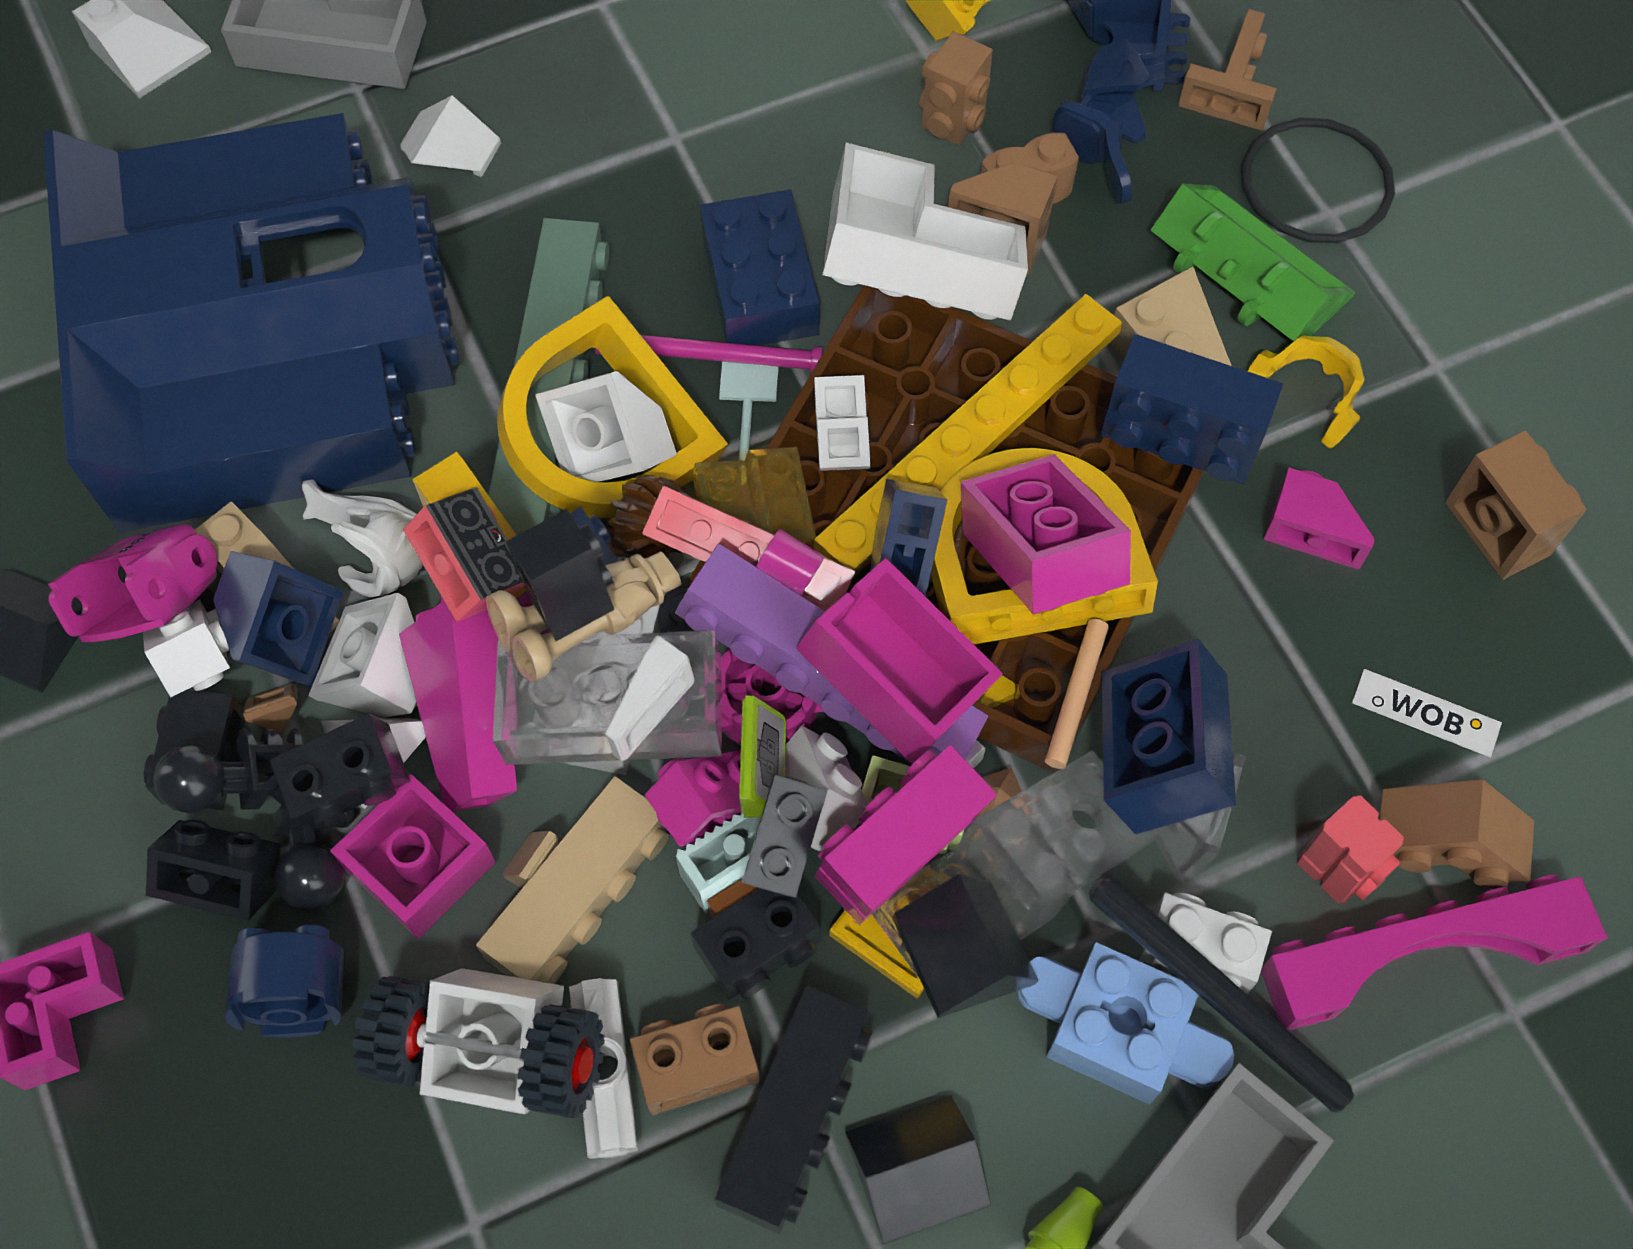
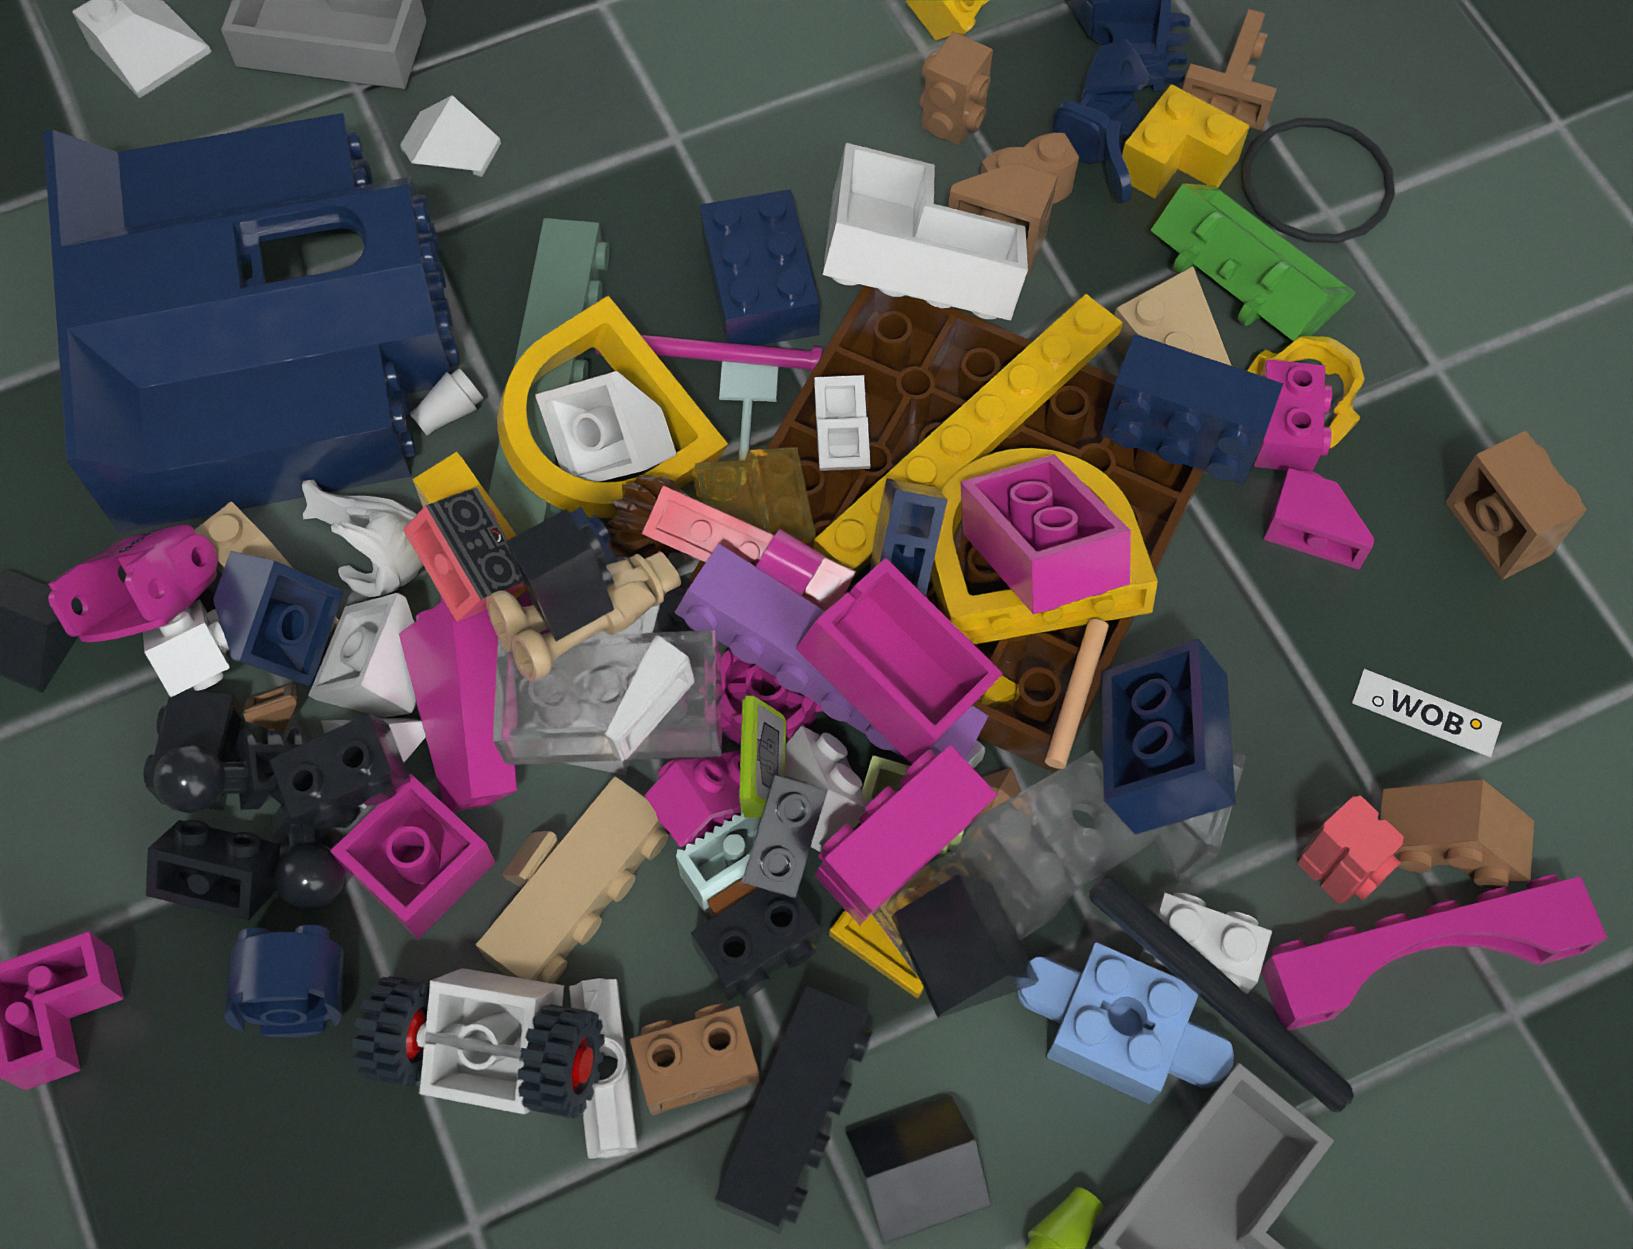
none -> white cone [409,368,483,436]
none -> yellow brick [1122,84,1250,198]
none -> dark pink brick [1253,359,1332,471]

